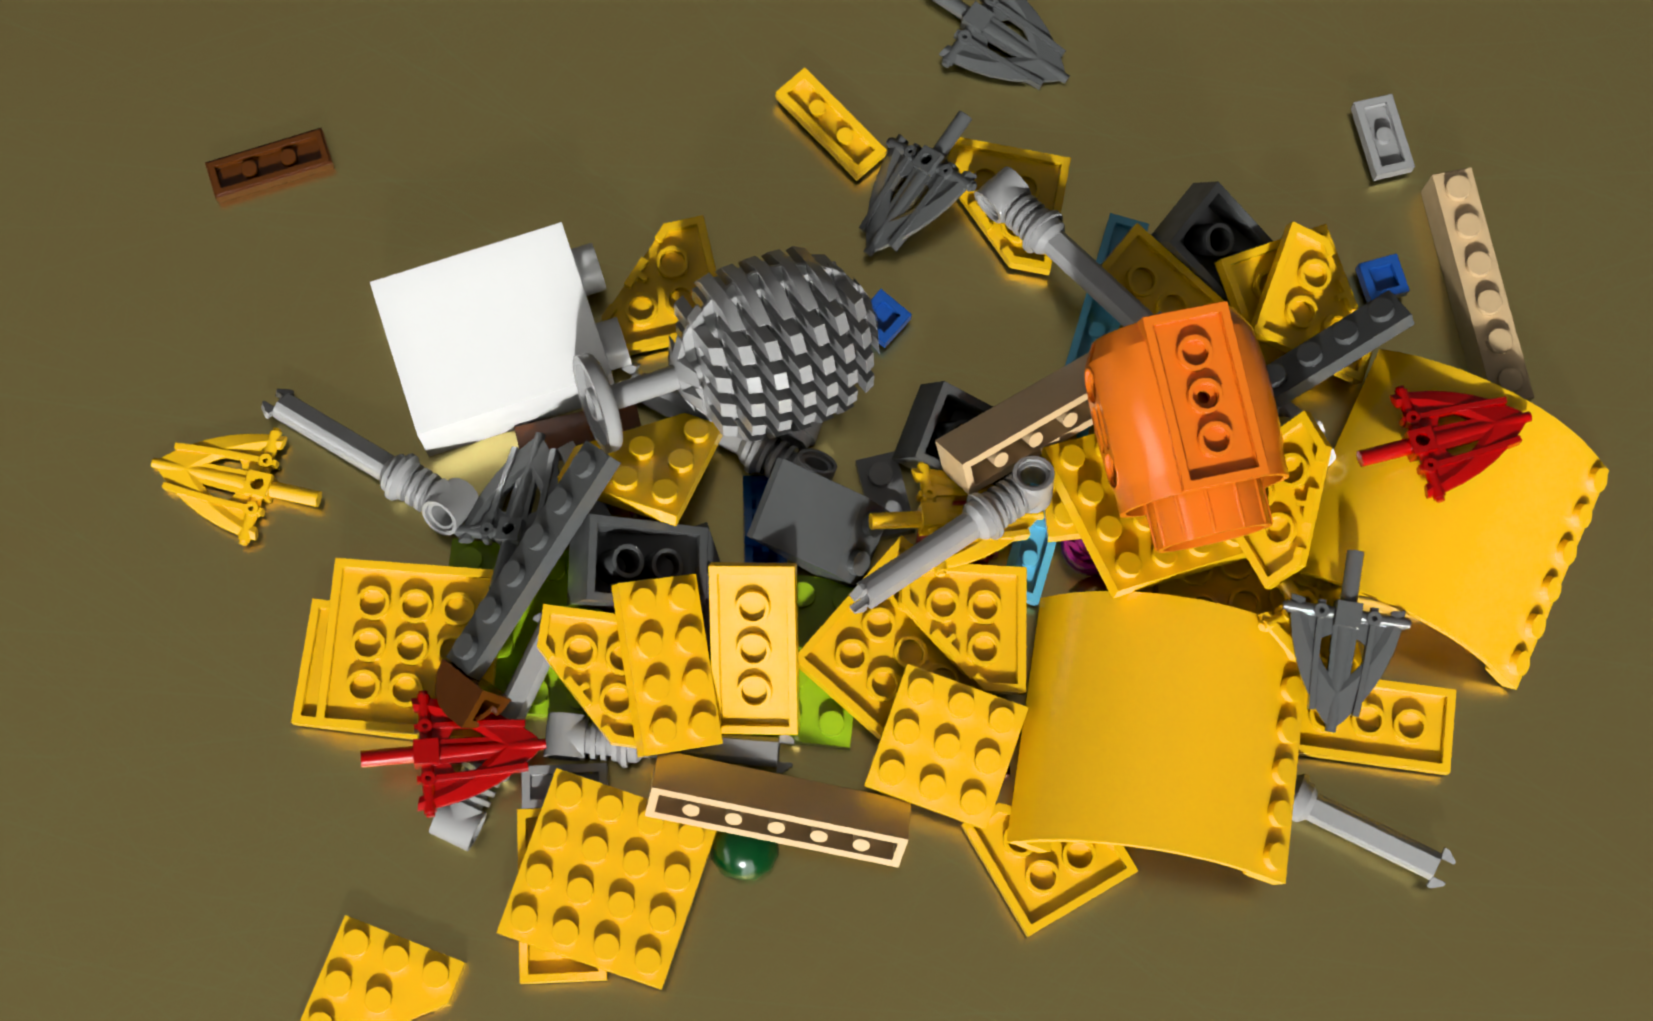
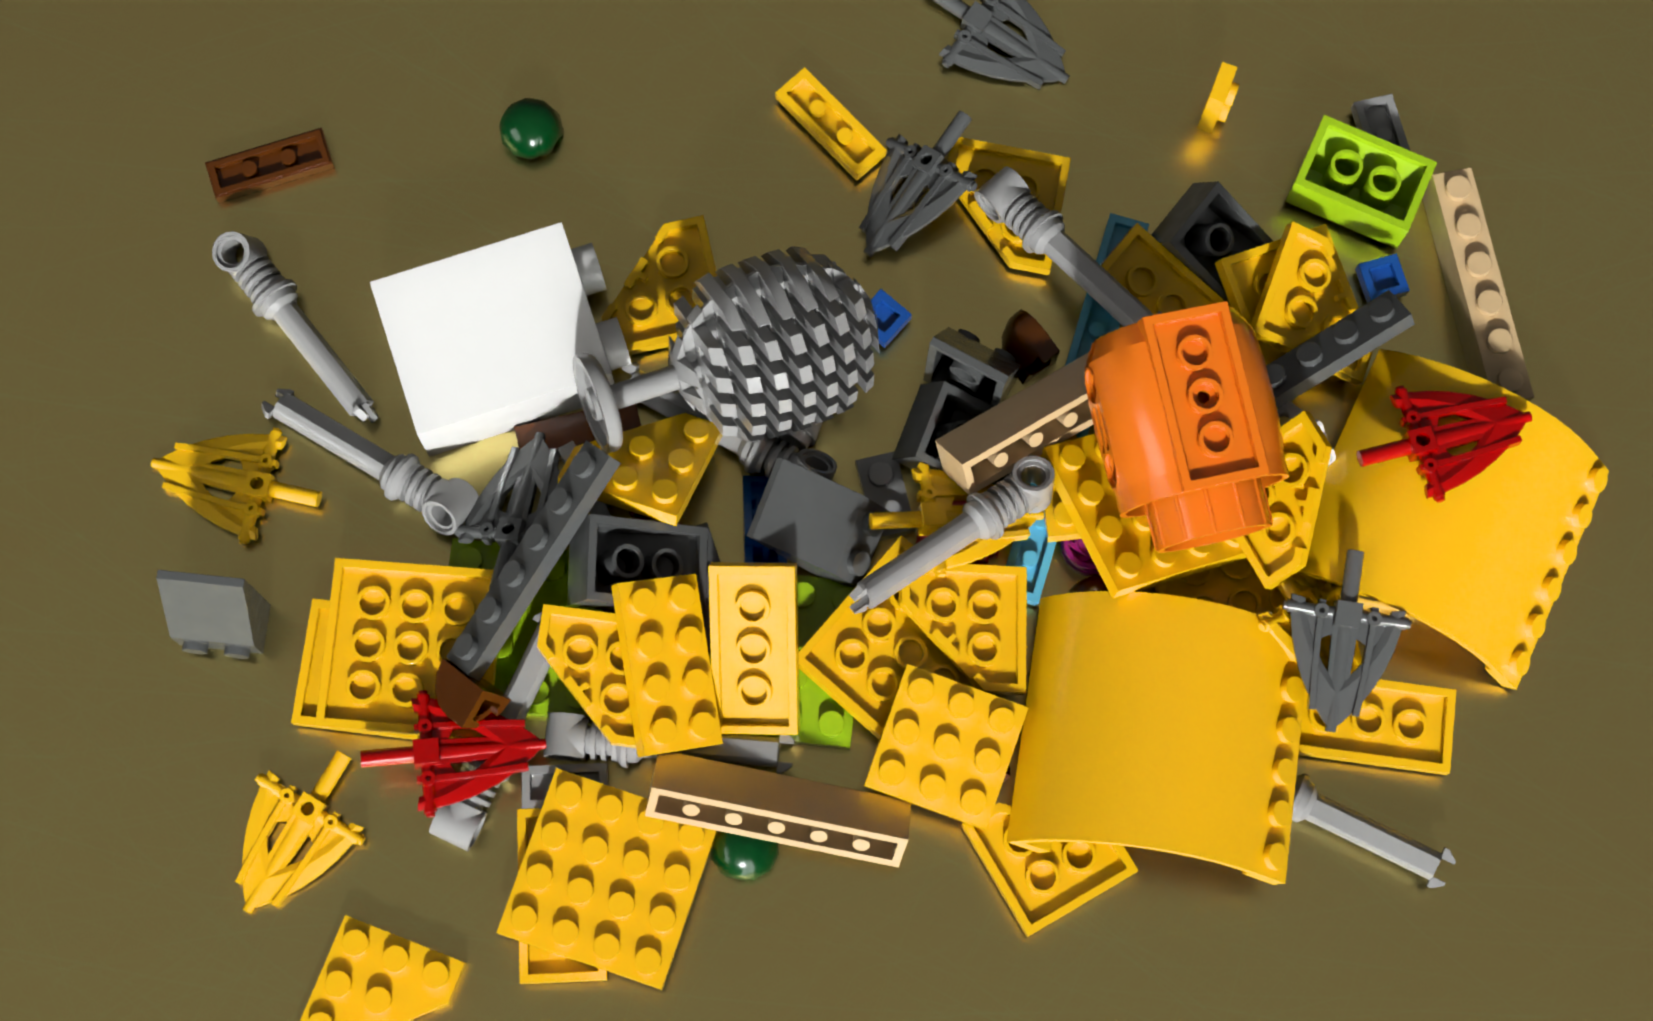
none -> slope [156,570,271,659]
none -> light grey piece [212,231,379,423]
none -> yellow bar [235,750,366,914]
none -> dark green hair [499,98,563,160]
none -> dark grey slope [923,327,1021,407]
none -> reddish brown brick [1002,309,1060,384]
none -> yellow plate [1197,62,1240,134]
none -> lime slope [1285,115,1437,249]

